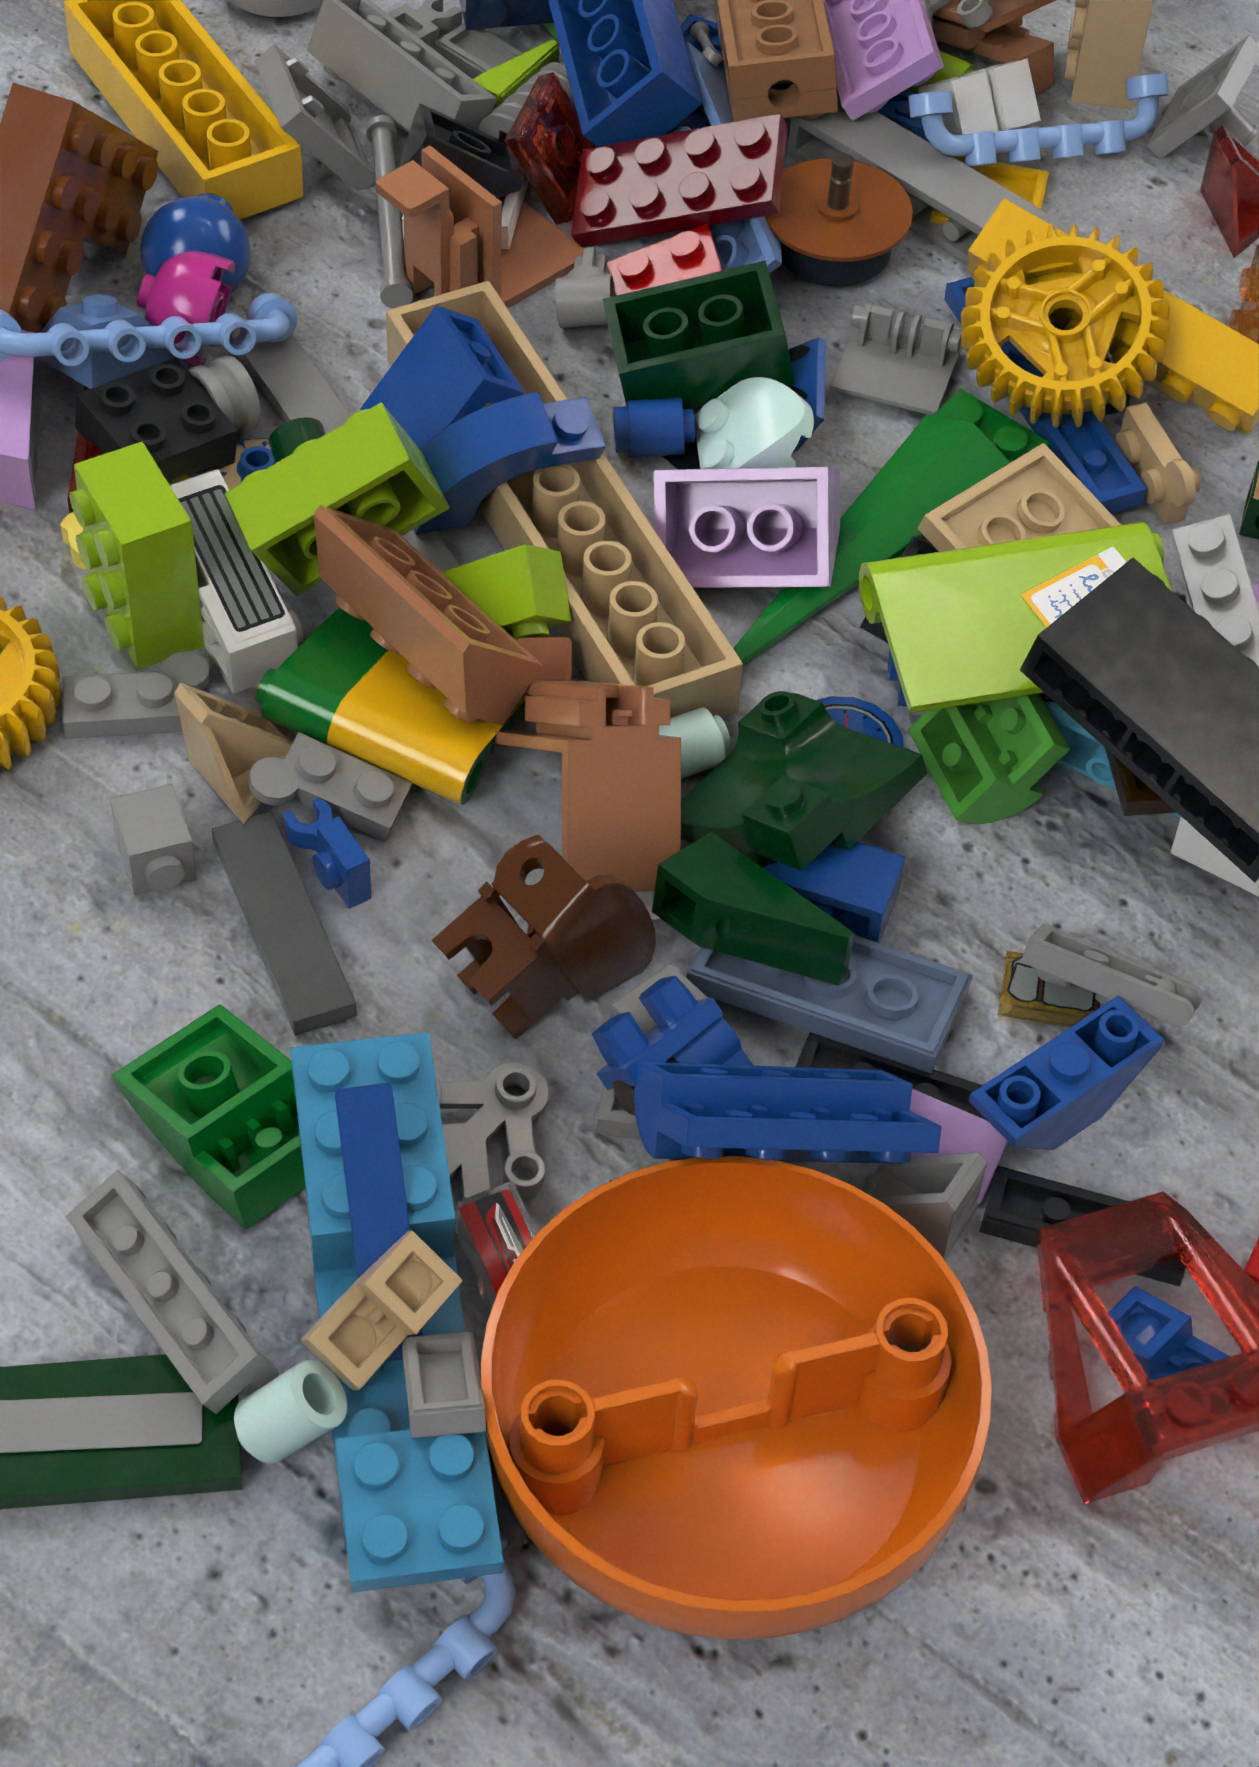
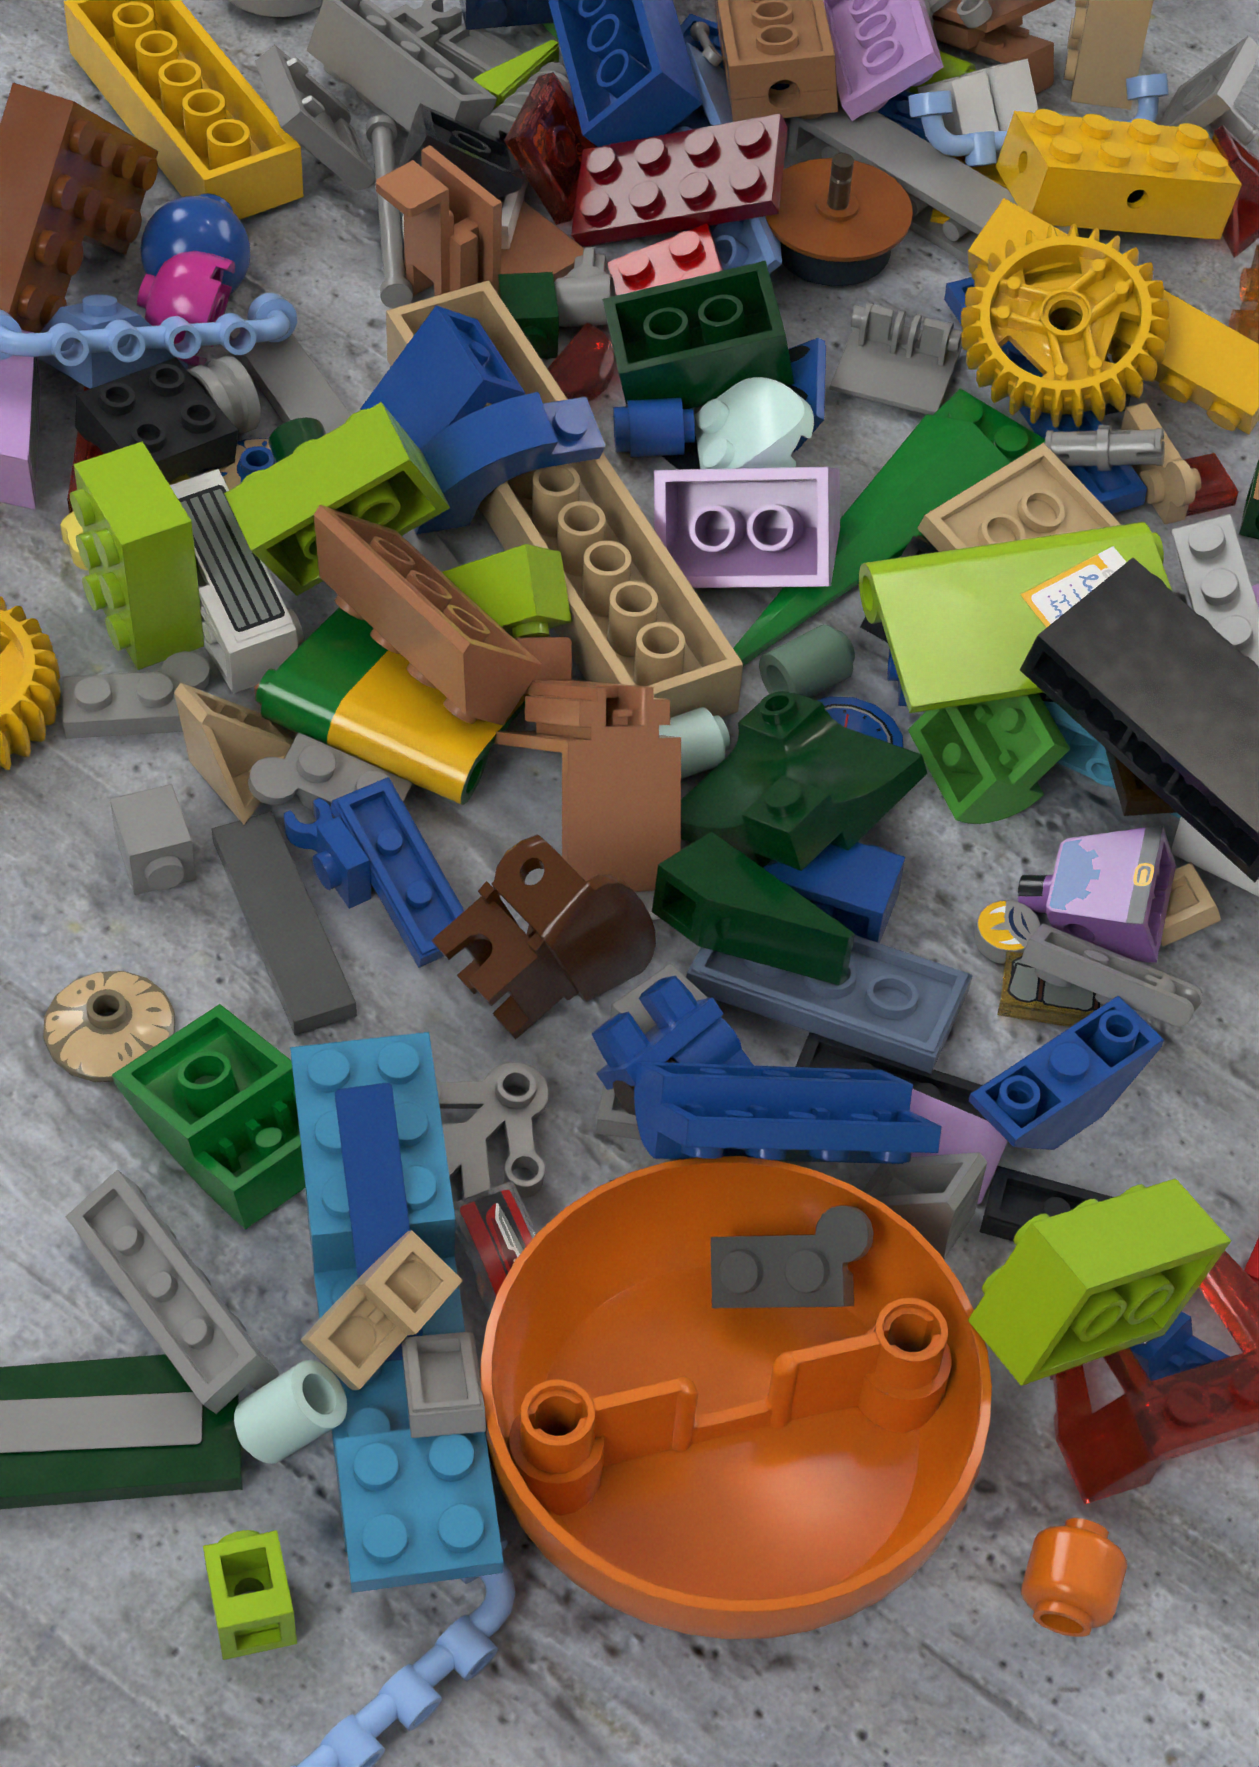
none -> tan dish [43,971,175,1082]
none -> lime brick [203,1530,297,1660]
none -> blue tile [331,777,464,968]
none -> dark green brick [498,272,559,359]
none -> clear red tile [547,322,614,401]
none -> dark grey hinge [711,1205,874,1308]
none -> sand green brick [759,624,855,698]
none -> lime brick [968,1178,1231,1386]
none -> tile [974,900,1040,964]
none -> yellow brick [995,109,1242,240]
none -> medium lavender torso [1018,826,1176,963]
none -> orange head [1021,1518,1127,1637]
none -> light grey pin [1045,425,1165,471]
none -> tan plate [1161,862,1221,947]
none -> clear red tile [1184,453,1239,516]

